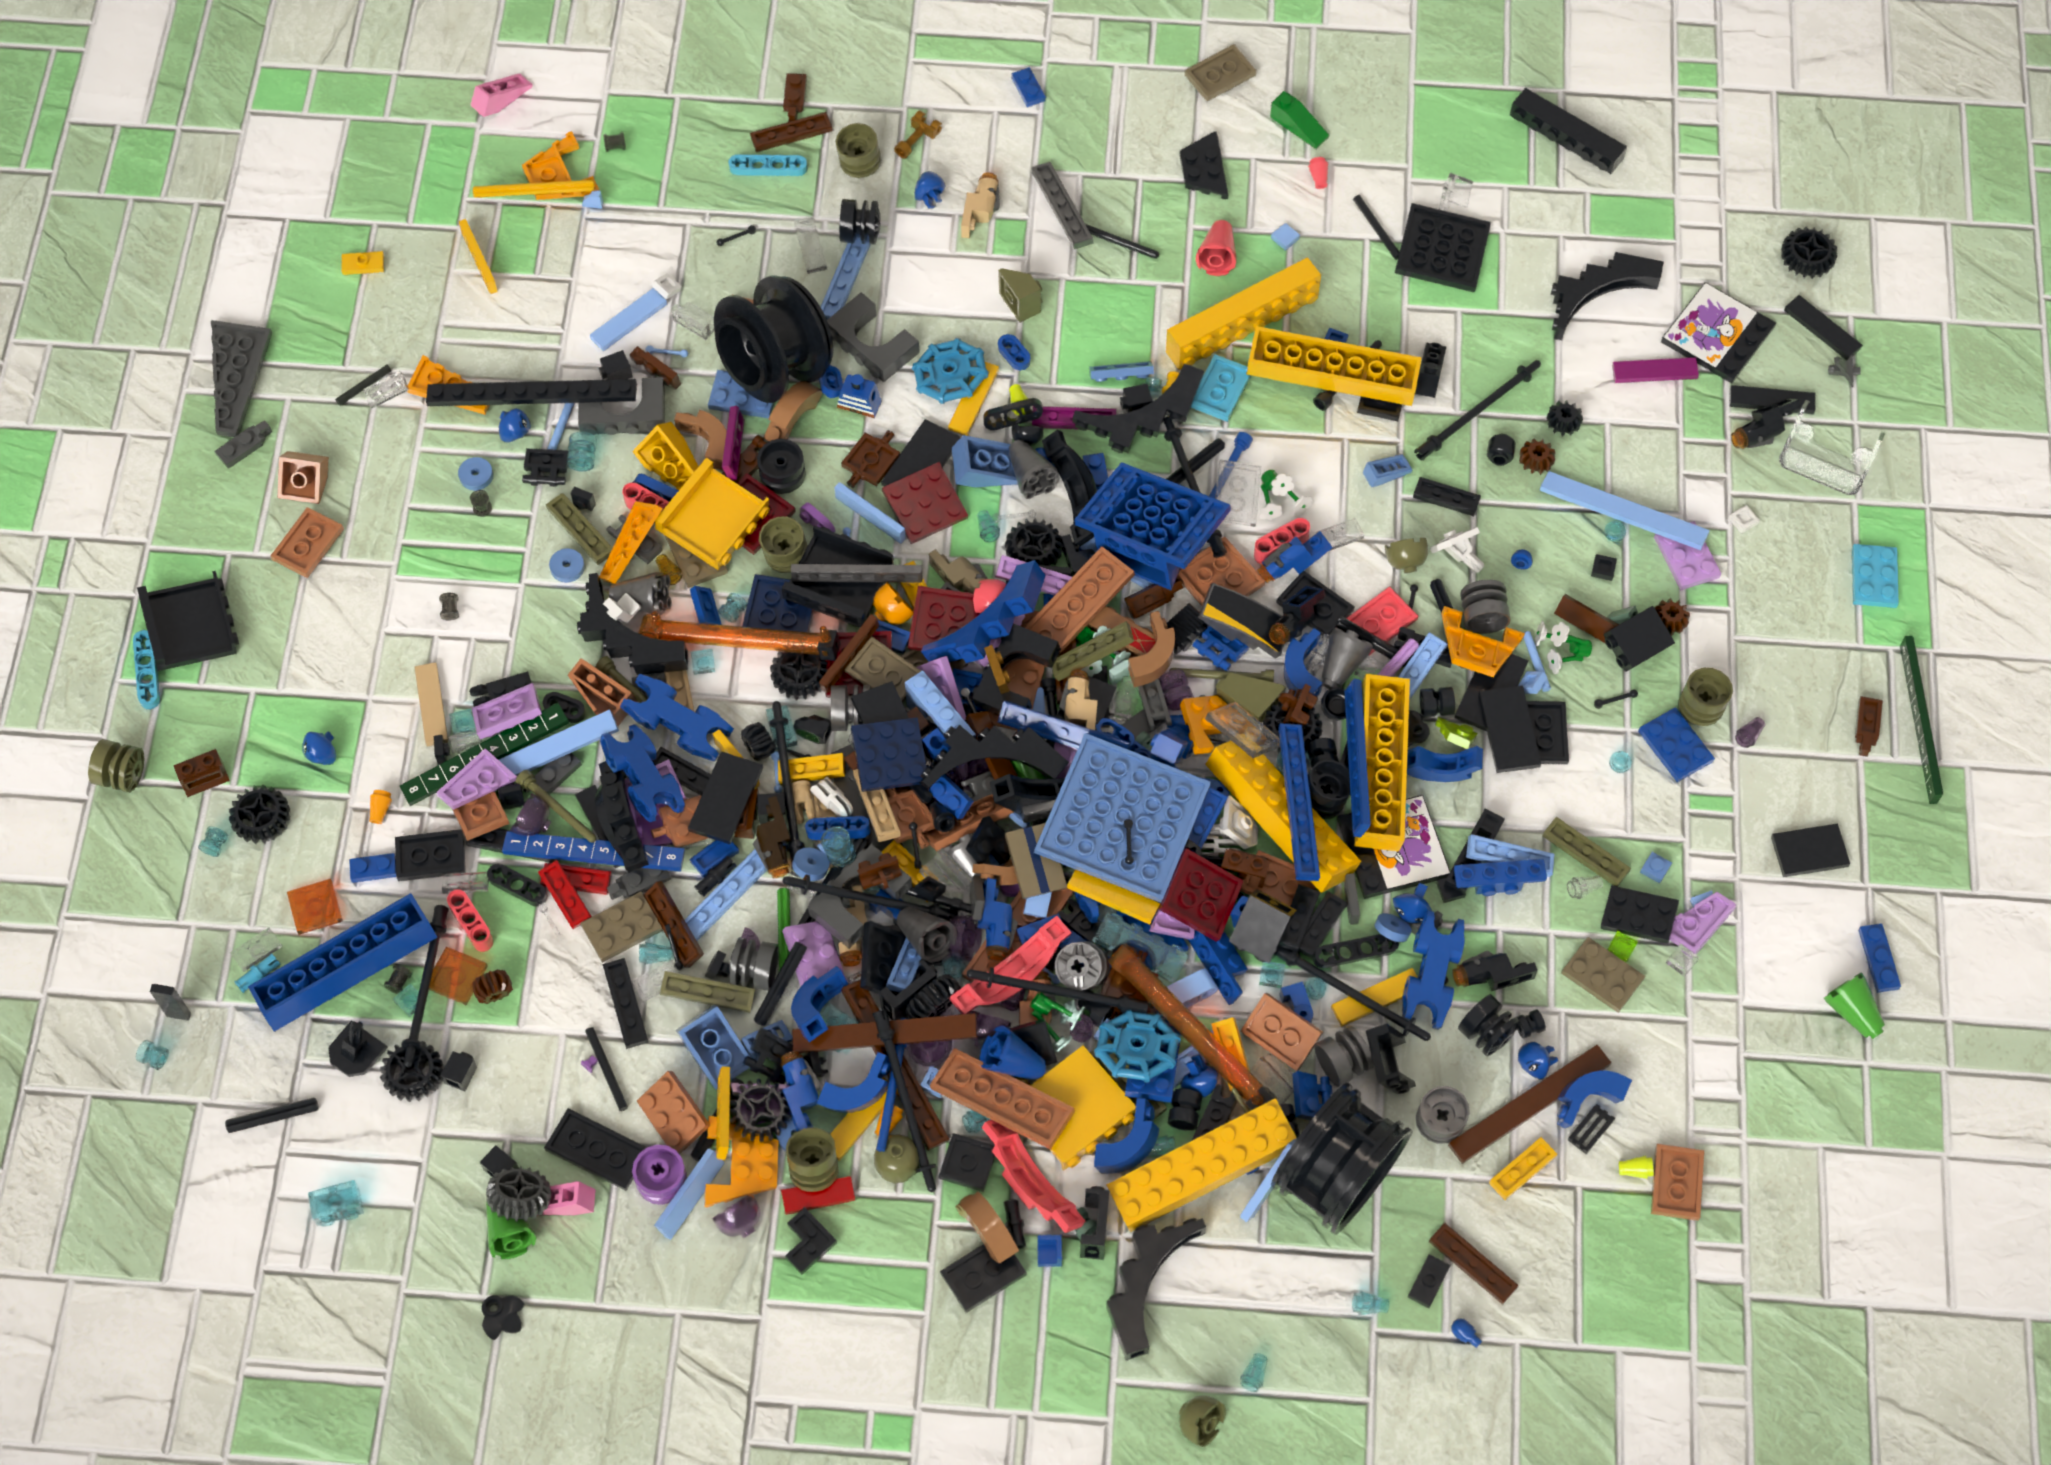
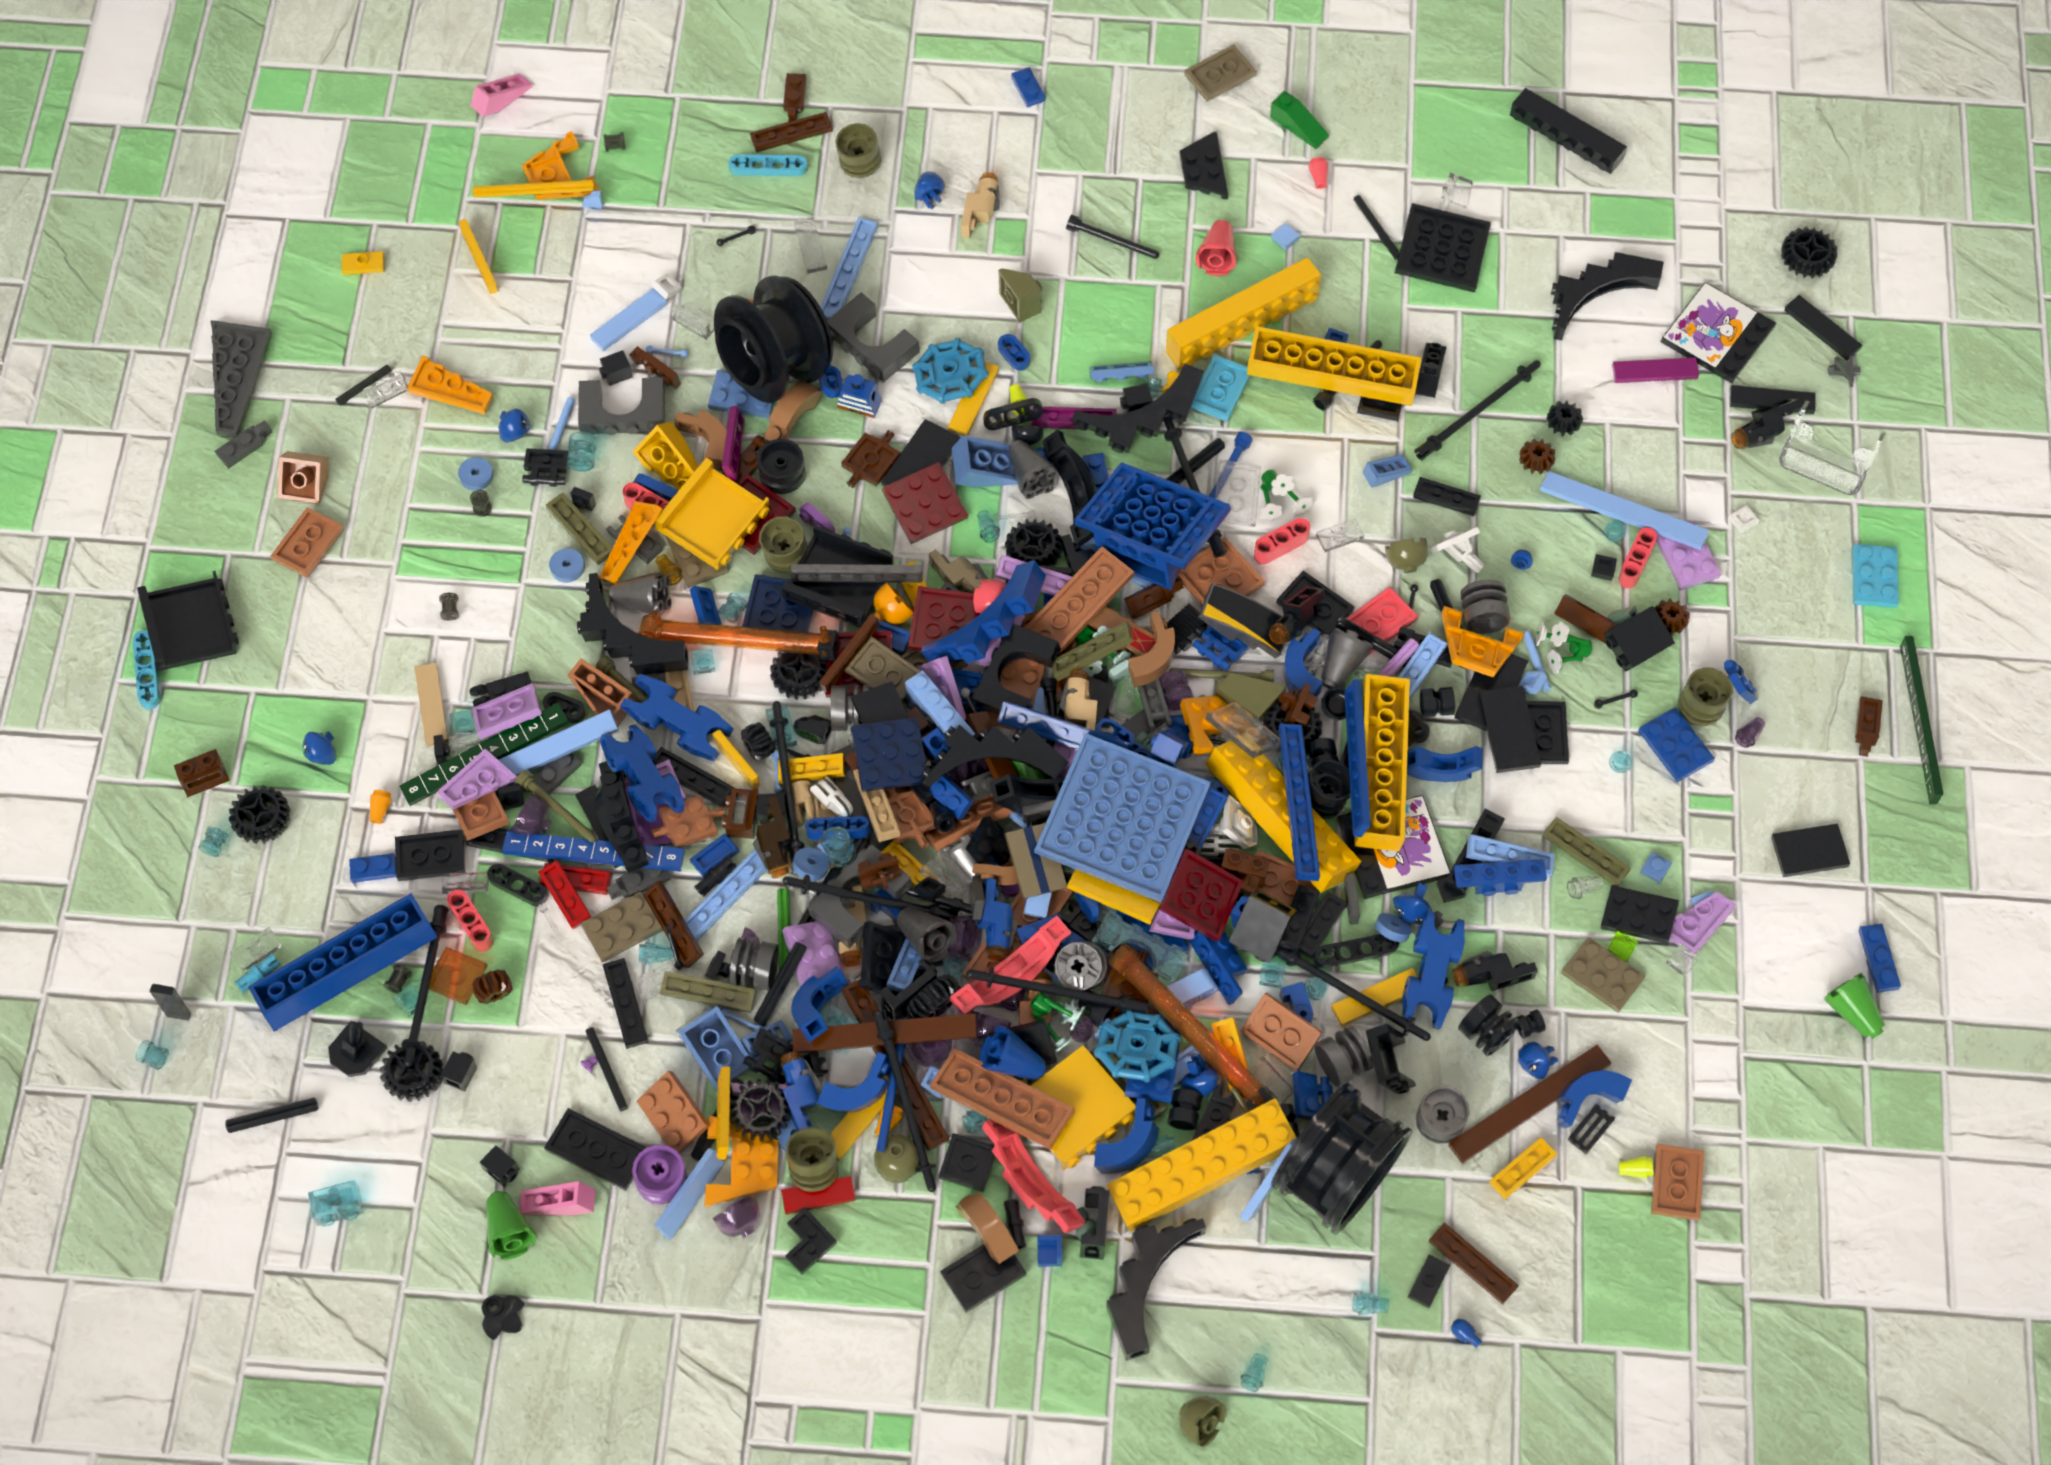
olive wheel [88,739,145,793] -> none
clear orange plate [287,879,343,935] -> none
black plate [426,379,637,407] -> none
dark grey gear [486,1166,551,1222] -> none
white bracket [603,593,641,623] -> none
black tile [688,752,763,845] -> none
light blue tile [834,482,906,544] -> none
black wheel [839,199,881,244] -> none
pearl gold bar [894,110,942,159] -> none
black hinge [909,822,922,869] -> none
pearl gold plate [984,645,1011,694] -> none
flat silver tile [1031,162,1093,250] -> none
black hinge [1124,819,1134,865] -> none
blue plate [1257,531,1333,583] -> none
lime wing [1435,716,1478,749] -> none
black head [1487,434,1516,466] -> none
none -> light blue hinge [720,1008,763,1031]
none -> coral beam [1618,527,1657,588]
none -> blue plate [1724,660,1758,704]

